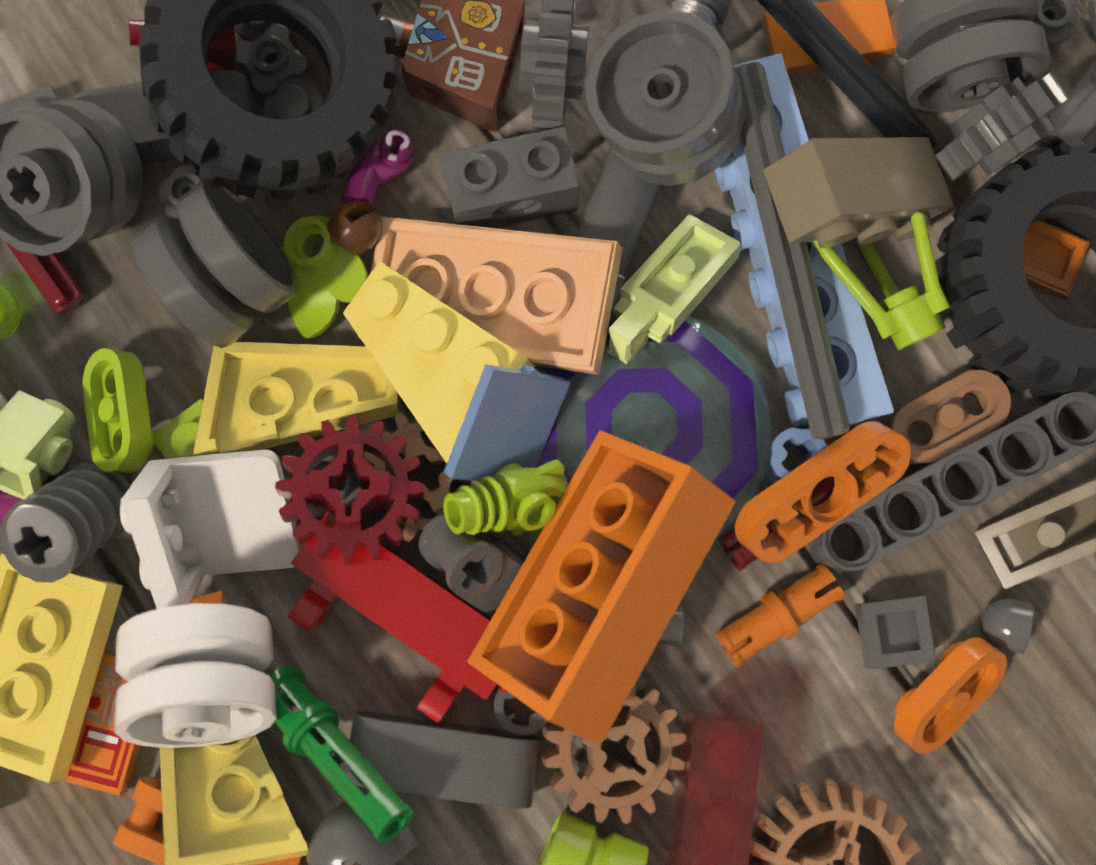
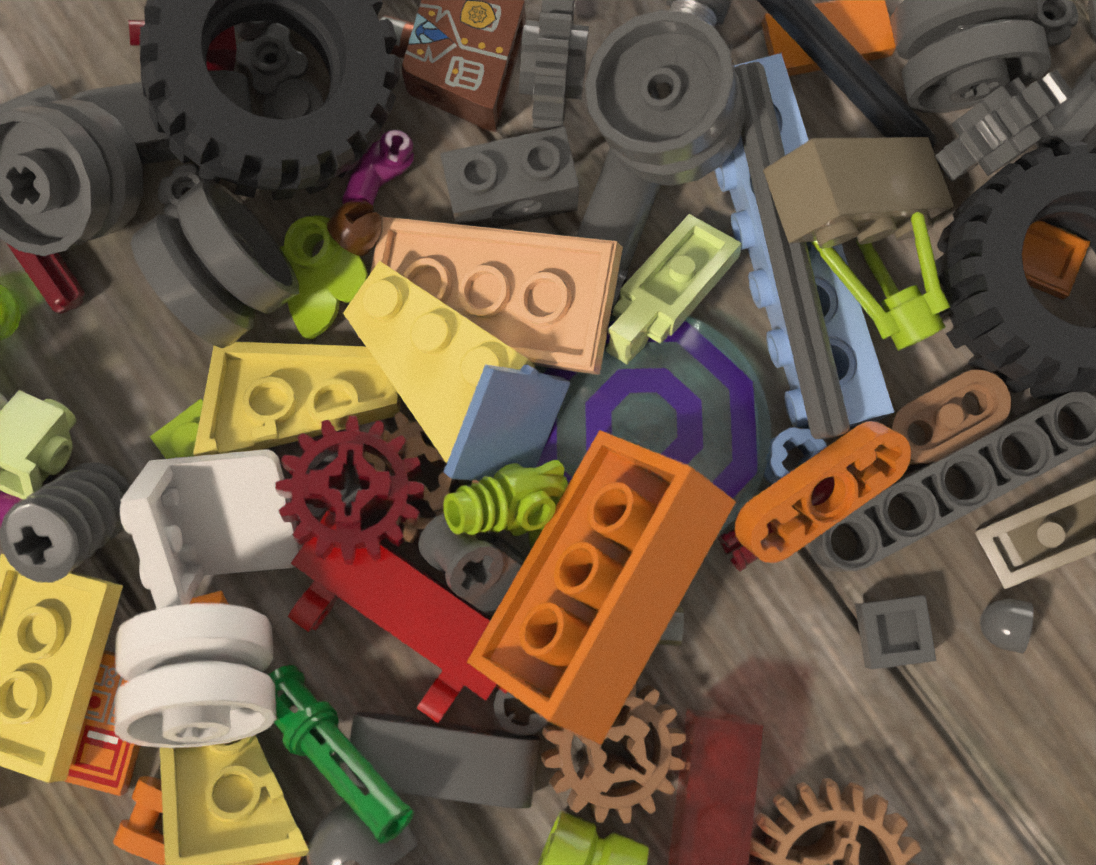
lime plate [82,348,154,474] -> none
orange pin [714,563,845,668] -> none
orange plate [894,637,1007,754] -> none

